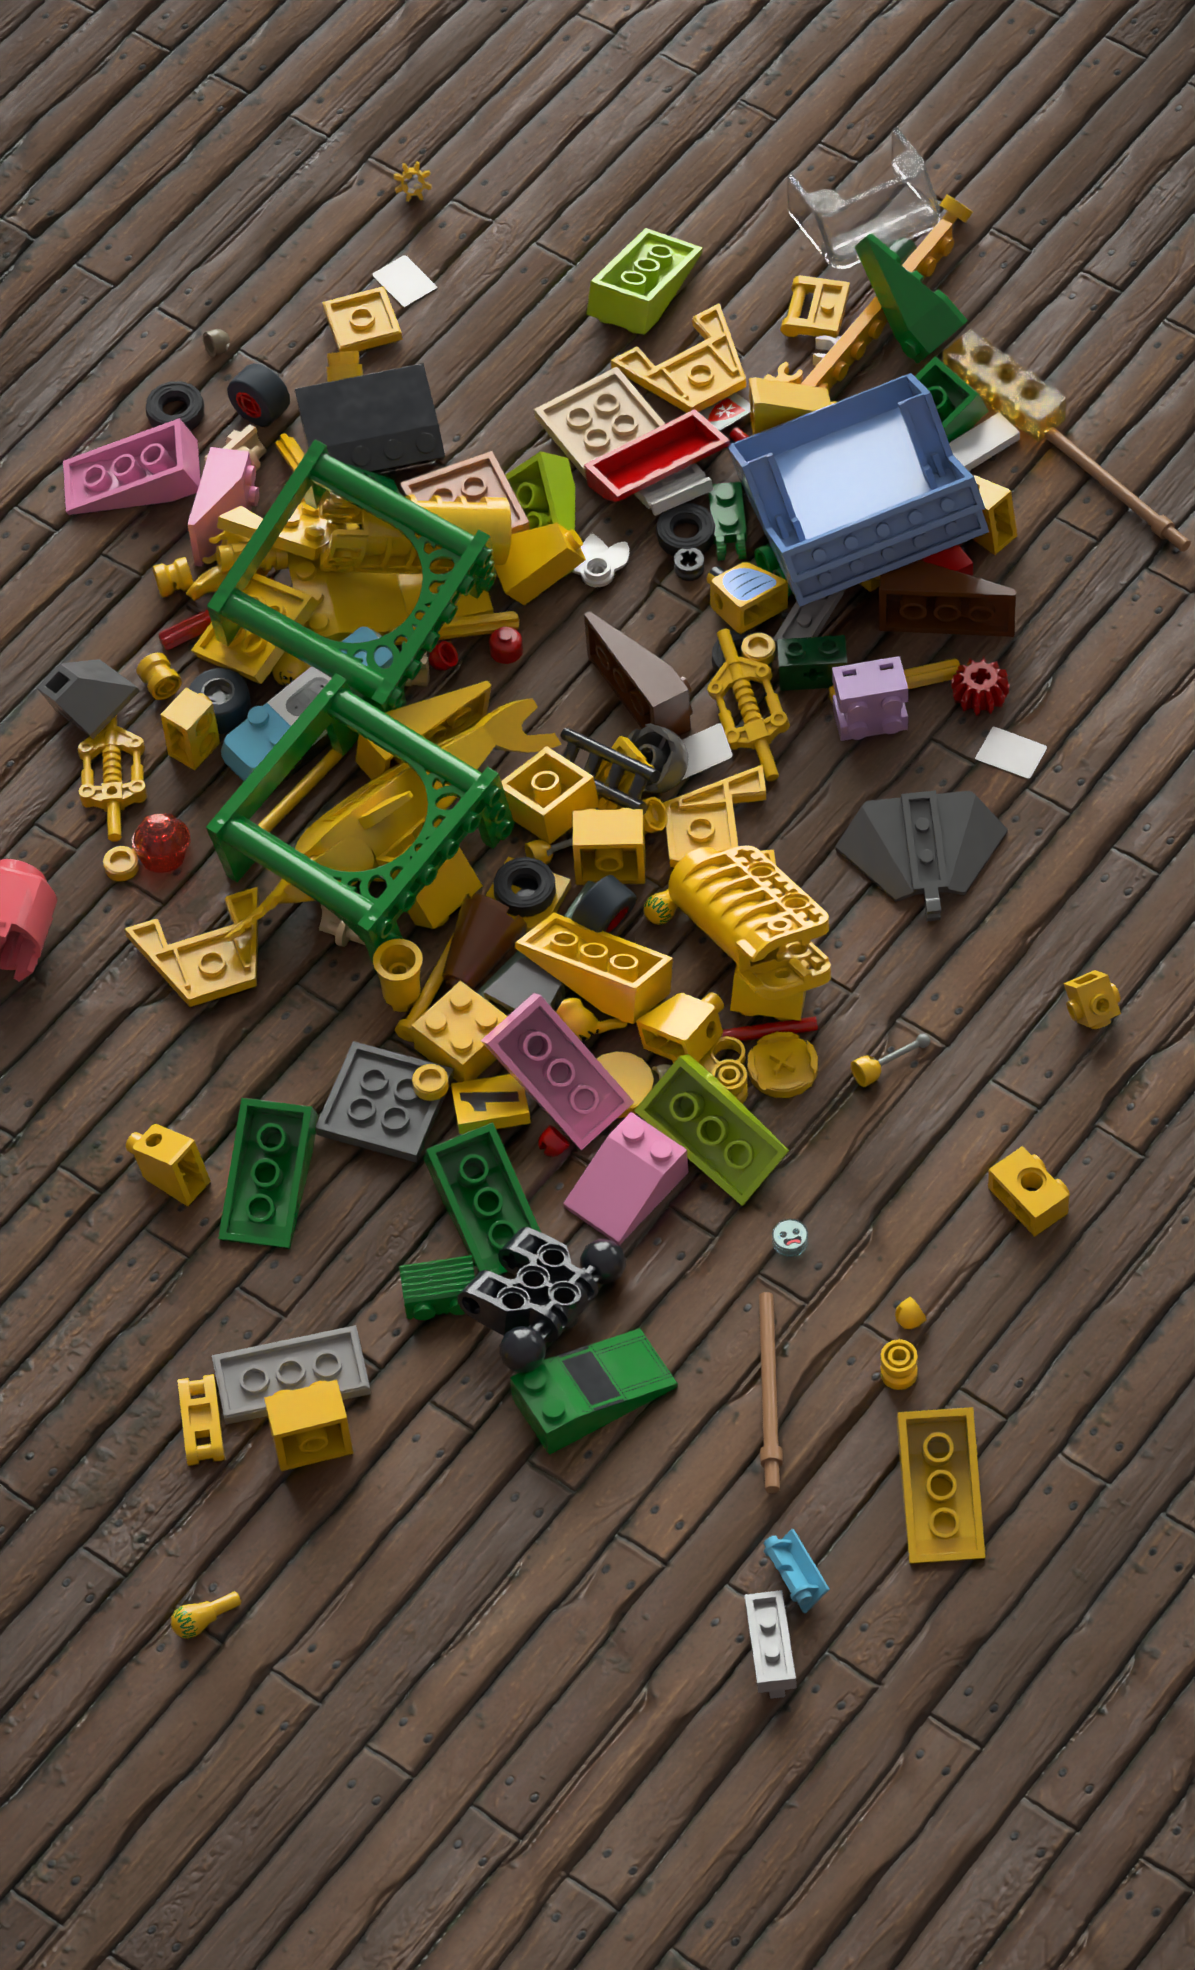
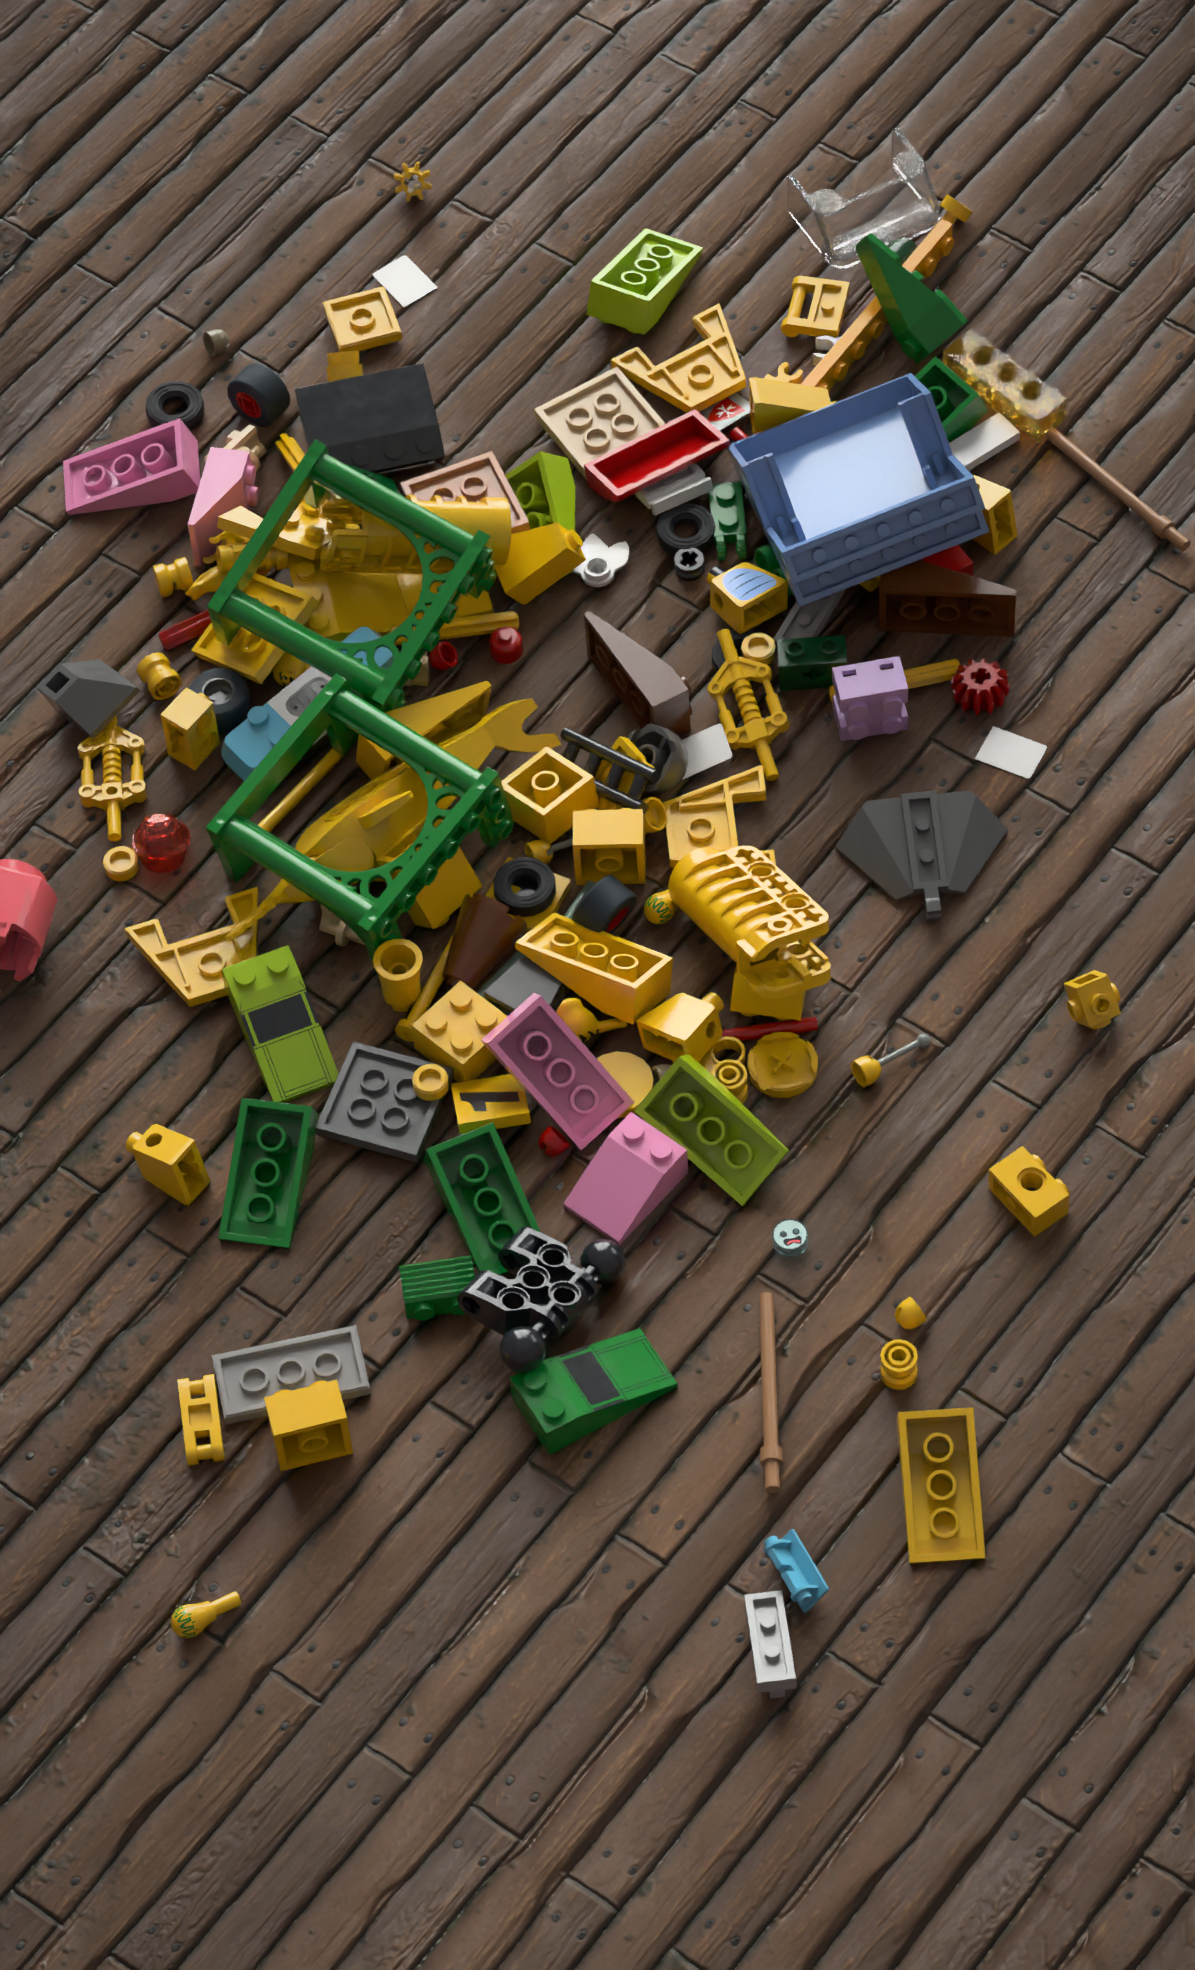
none -> lime slope [222,945,339,1103]

